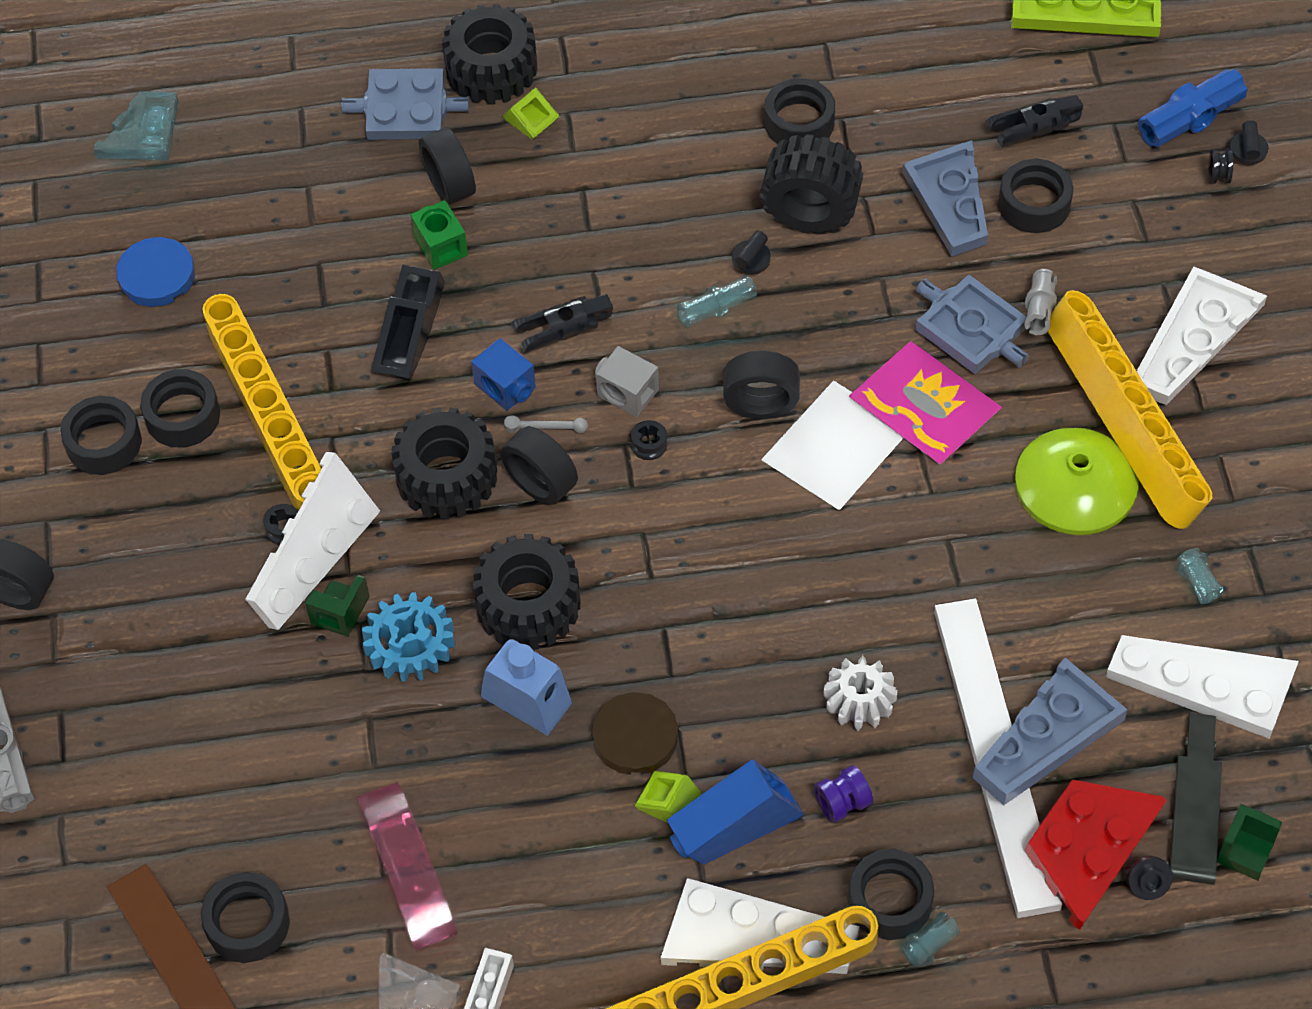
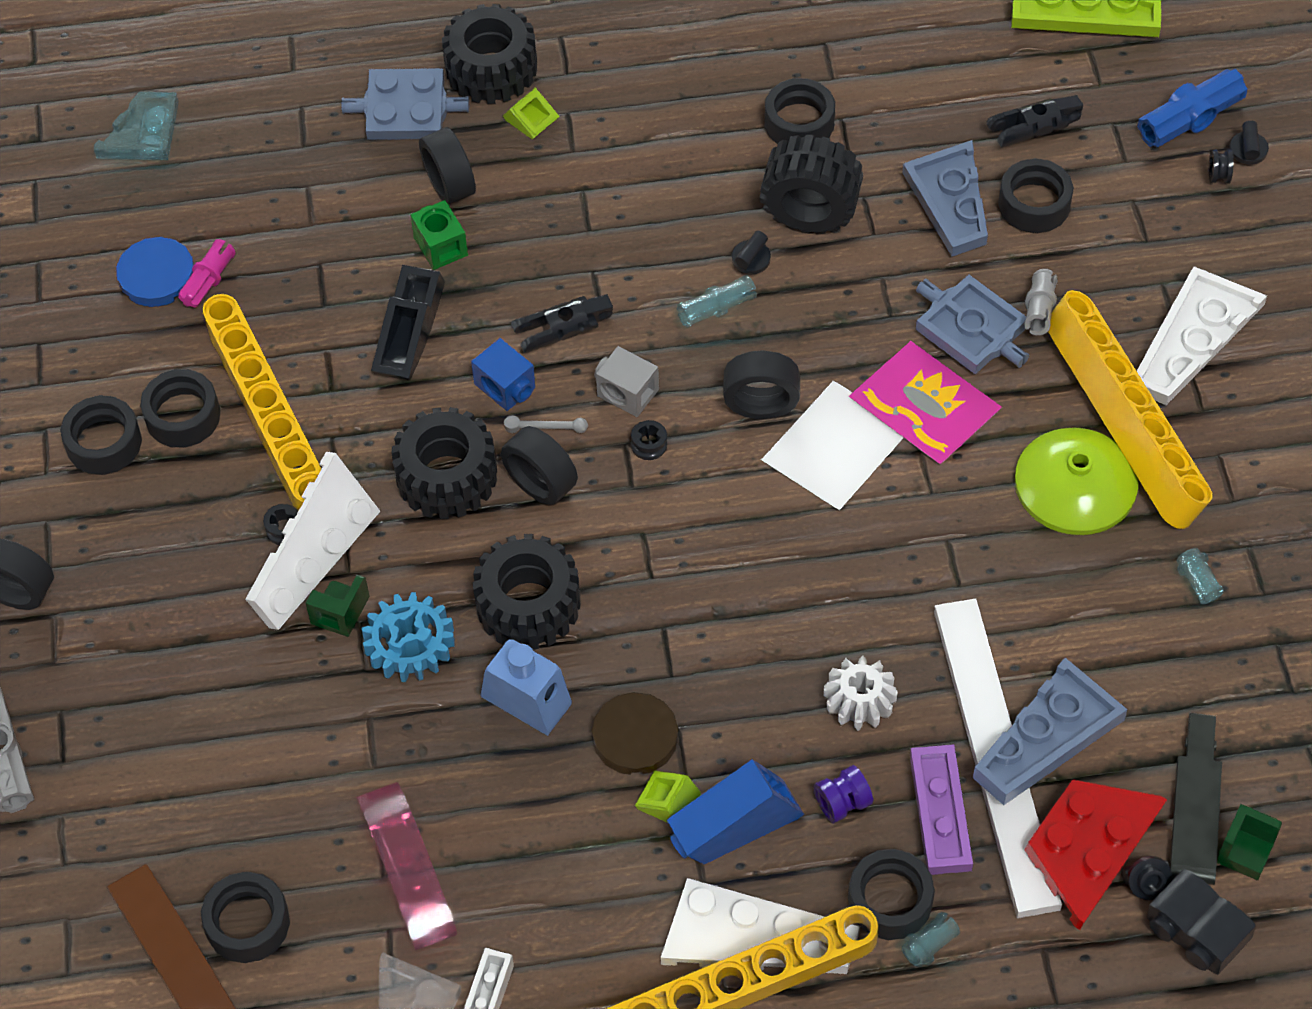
white wing [1106,635,1299,739] -> none
none -> dark pink axle [178,239,236,308]
none -> medium lavender plate [910,744,973,875]
none -> black brick [1147,869,1256,975]

